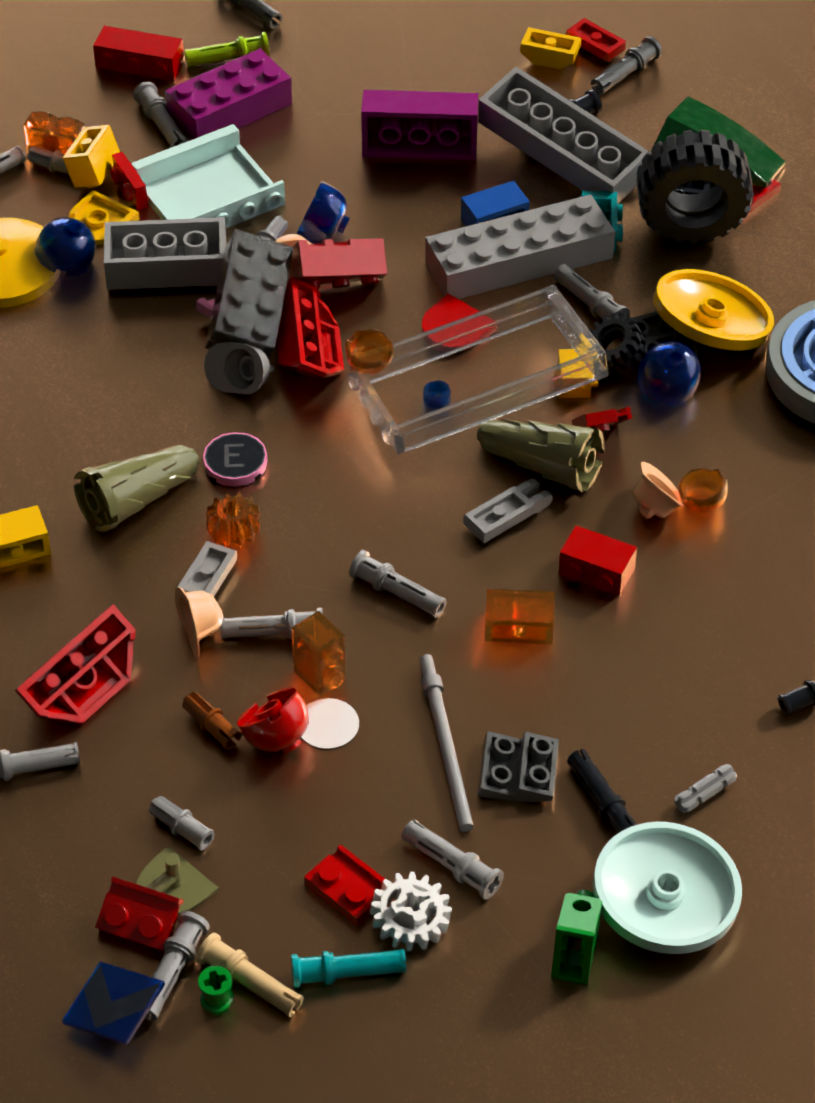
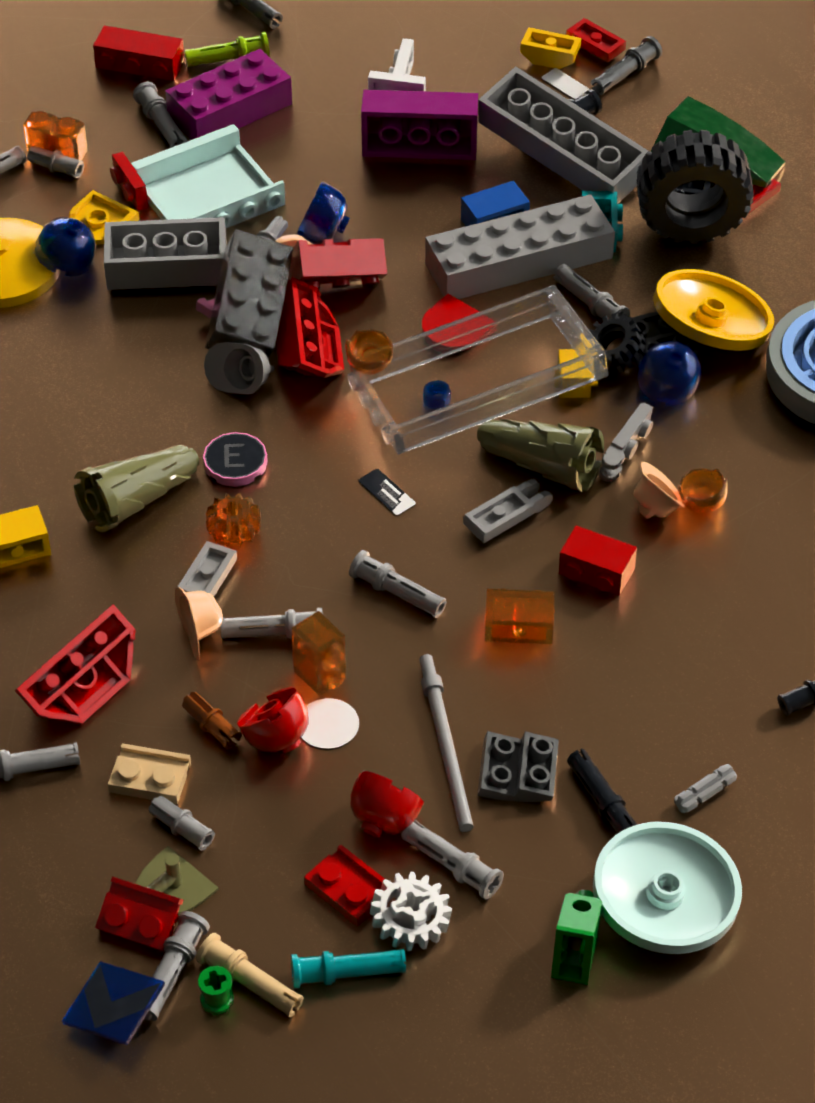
yellow brick [63,125,120,188] -> none
red plate [571,406,632,433] -> none
none -> tan plate [108,743,191,804]
none -> red cylinder [350,771,424,838]
none -> sticker [358,469,416,515]
none -> white bracket [368,38,426,91]
none -> white sticker [541,68,589,99]
none -> light grey hinge [599,402,653,483]

